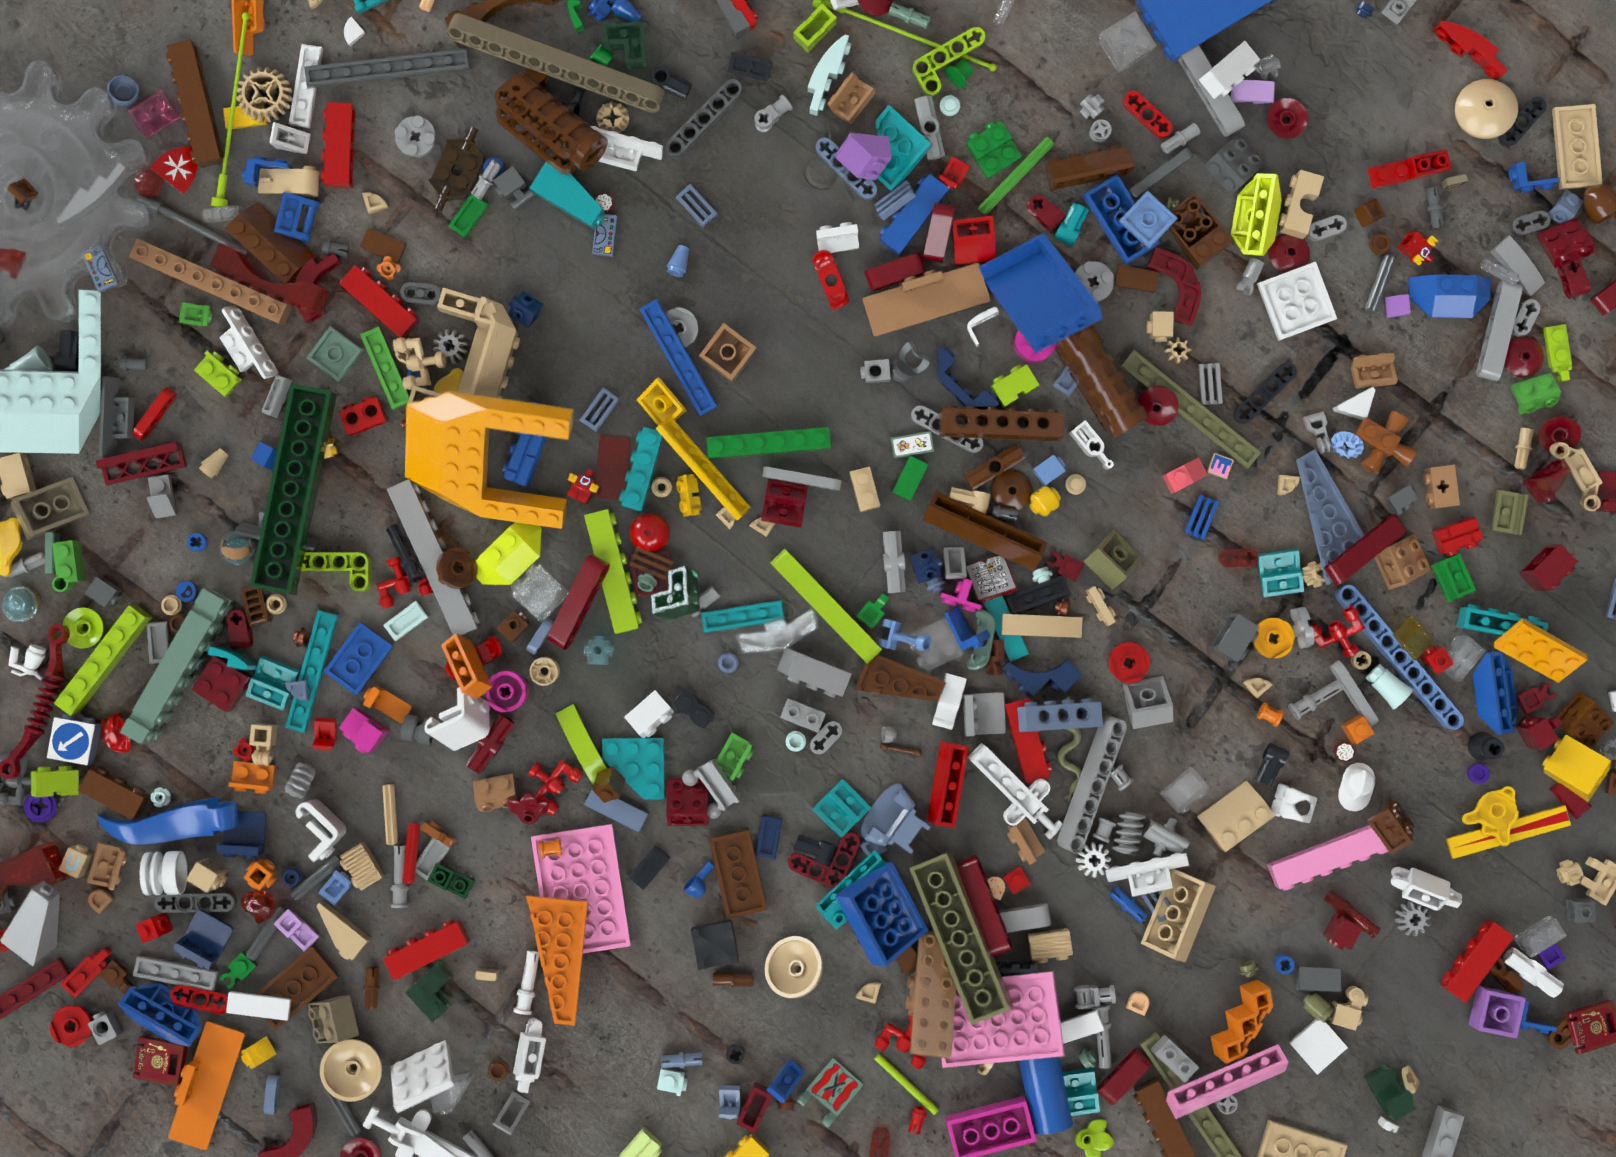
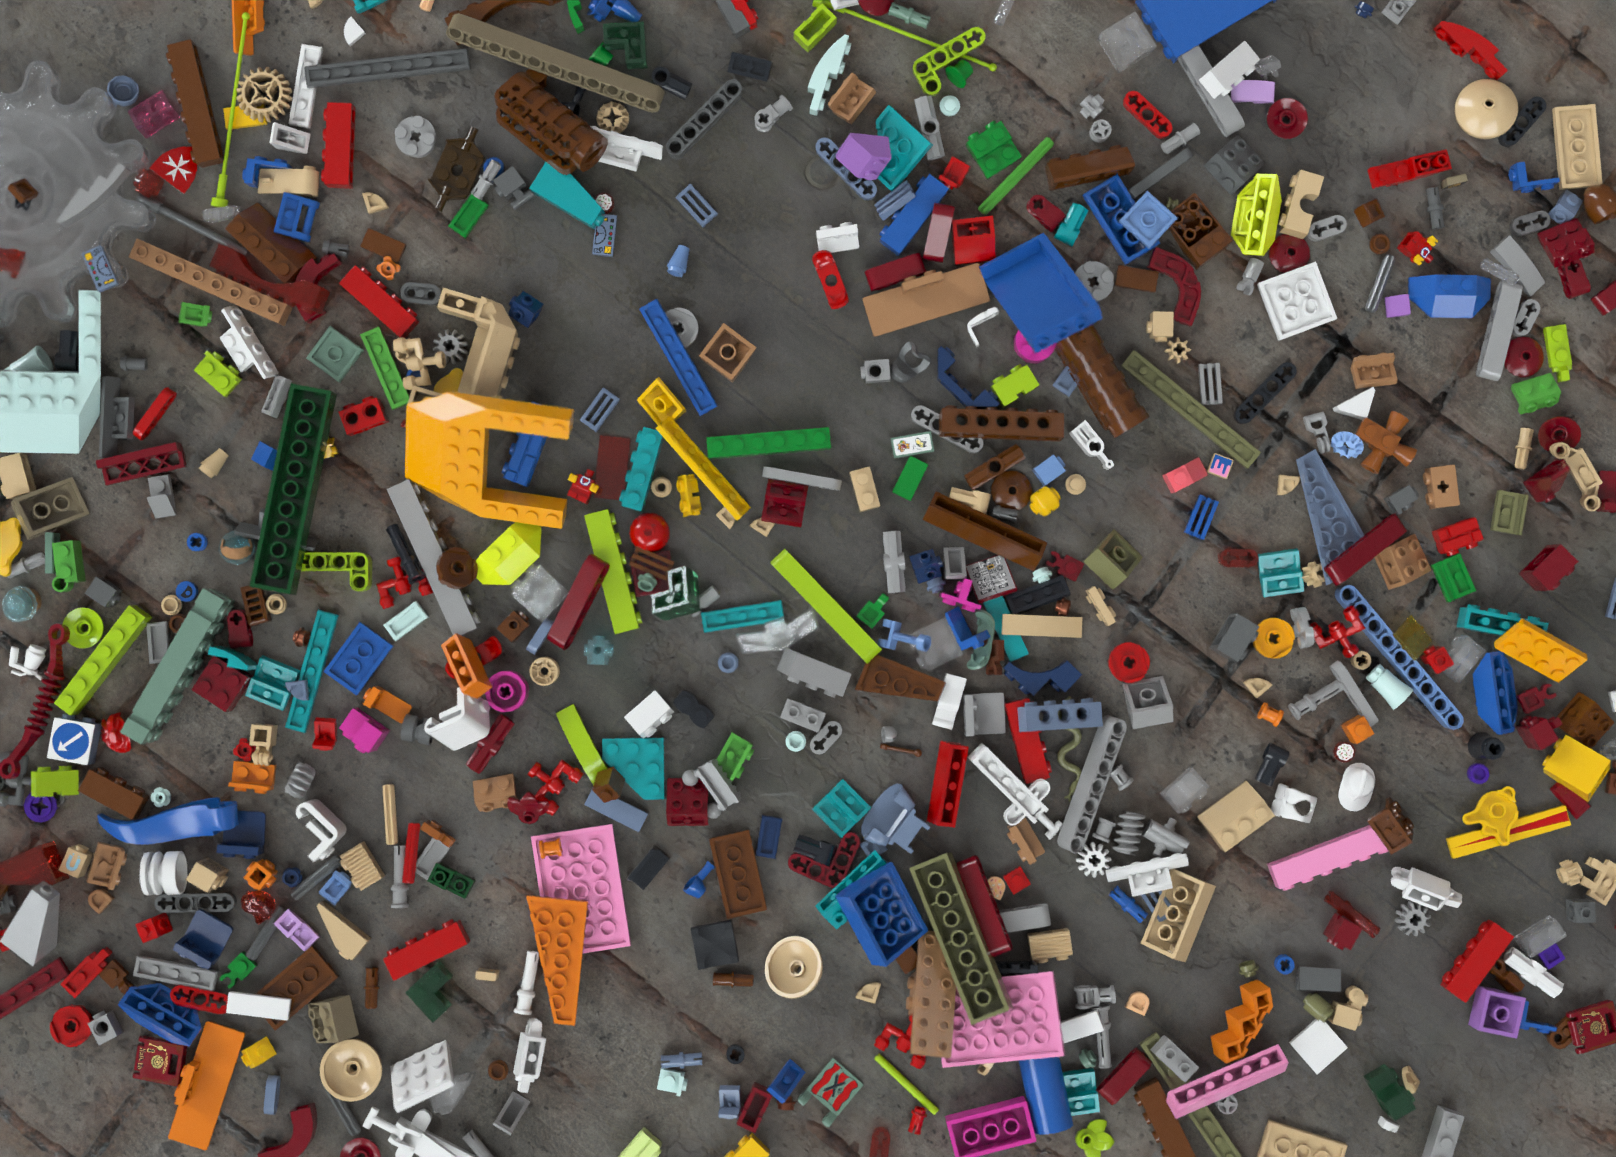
dark red dish [1138,386,1179,426] -> none

